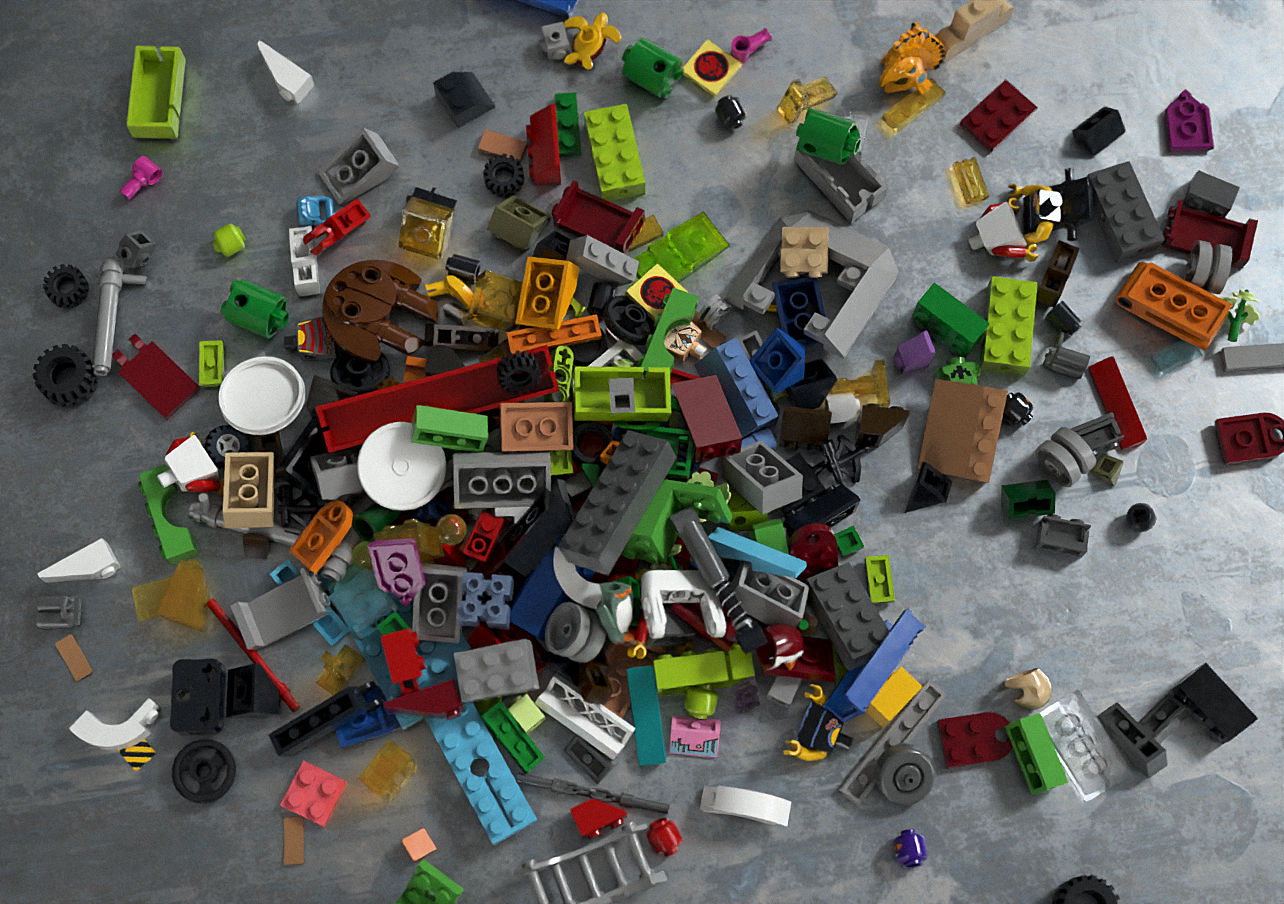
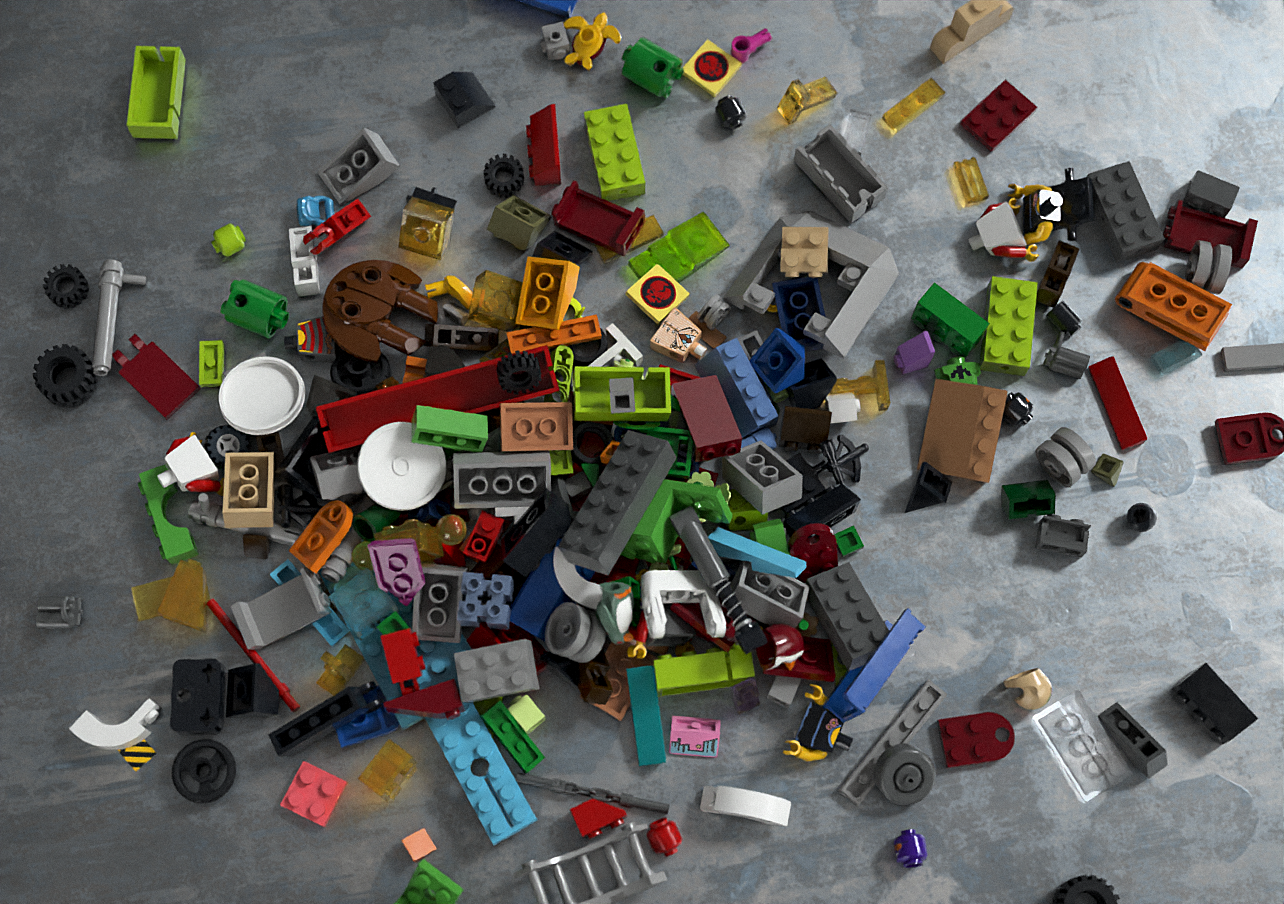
white slope [37,538,121,583] -> none
medium nougat sticker [55,634,93,682] -> none
dark grey brick [116,230,156,269] -> none
dark pink pin [119,156,163,200] -> none
white slope [257,40,314,104] -> none
medium nougat sticker [283,816,304,865] -> none
black brick [445,254,481,283] -> none
nougat tile [478,129,527,163] -> none
white fence [535,673,636,760] -> none
green plate [555,92,581,157] -> none
dark grey slope [564,734,618,784] -> none
light grey brick [566,235,639,287] -> none
black brick [587,283,615,319] -> none
black wheel [603,295,656,346] -> none
bright green arch [637,288,699,378] -> none
lime head [684,683,718,719] -> none
green cylinder [796,107,861,165] -> none
dark brown slope [855,403,910,448] -> none
lime plate [864,555,895,604] -> none
yellow brick [865,666,923,728] -> none
light orange piece [878,22,945,95] -> none
bright green brick [1005,713,1069,796] -> none
dark grey hinge [1070,412,1124,456] -> none
black panel [1072,106,1126,156] -> none
dark grey slope [1139,693,1189,744] -> none
magenta tile [1165,89,1214,152] -> none
plant [1221,289,1260,342] -> none

